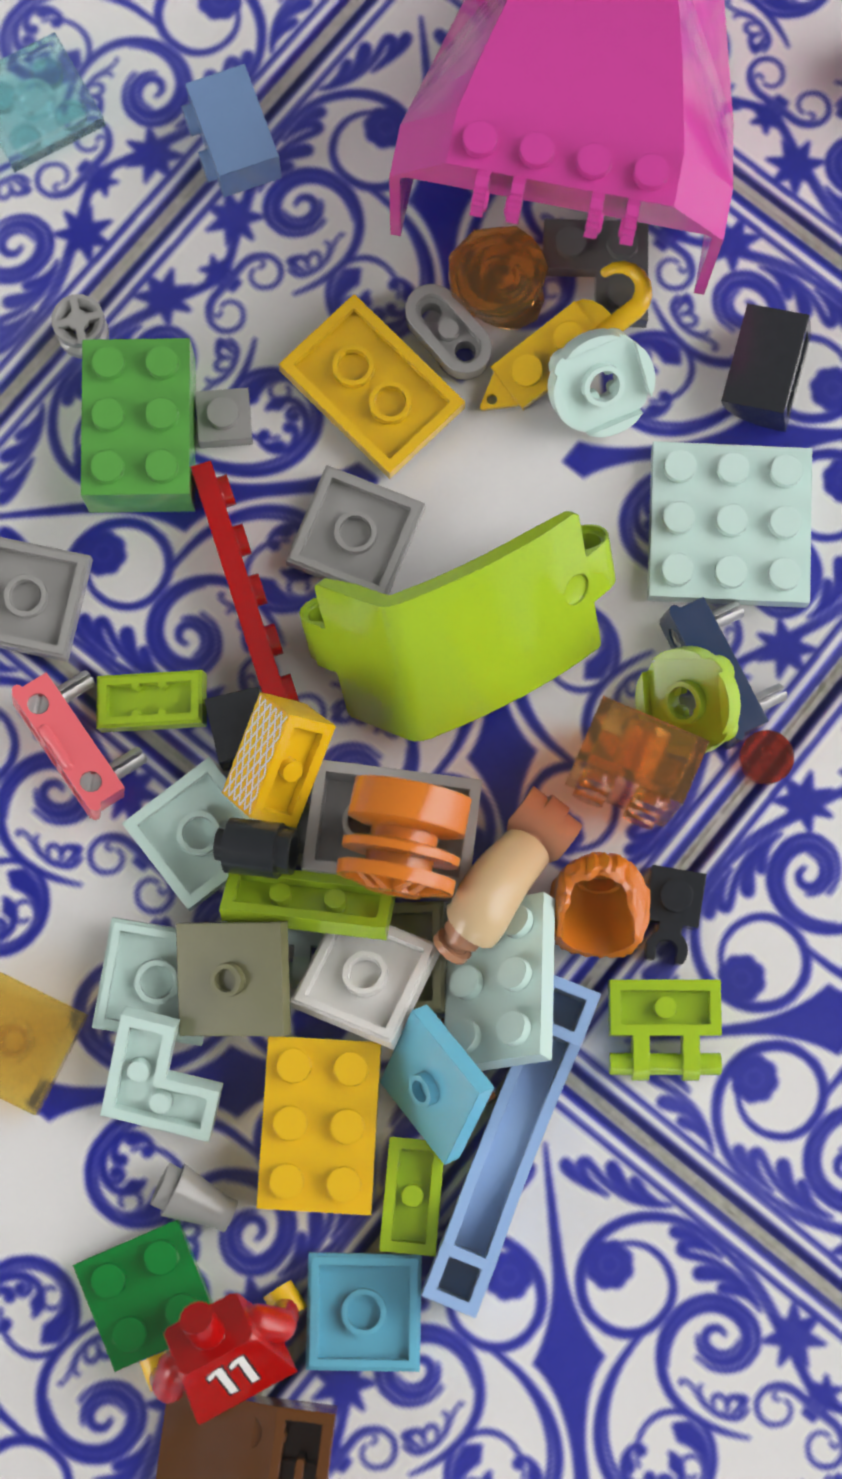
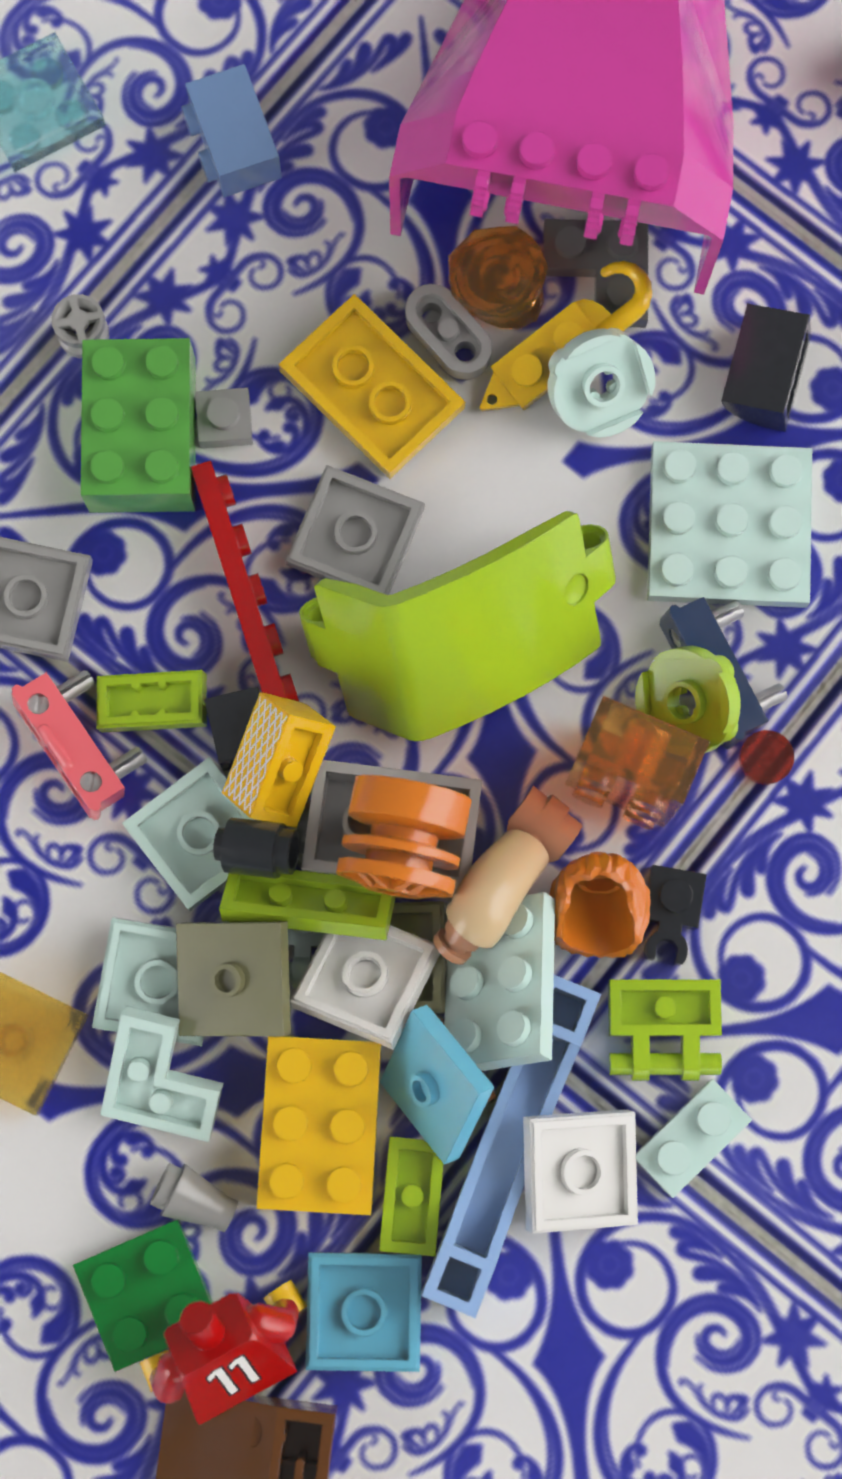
none -> white plate [523,1109,638,1234]
none -> light aqua plate [636,1079,752,1198]

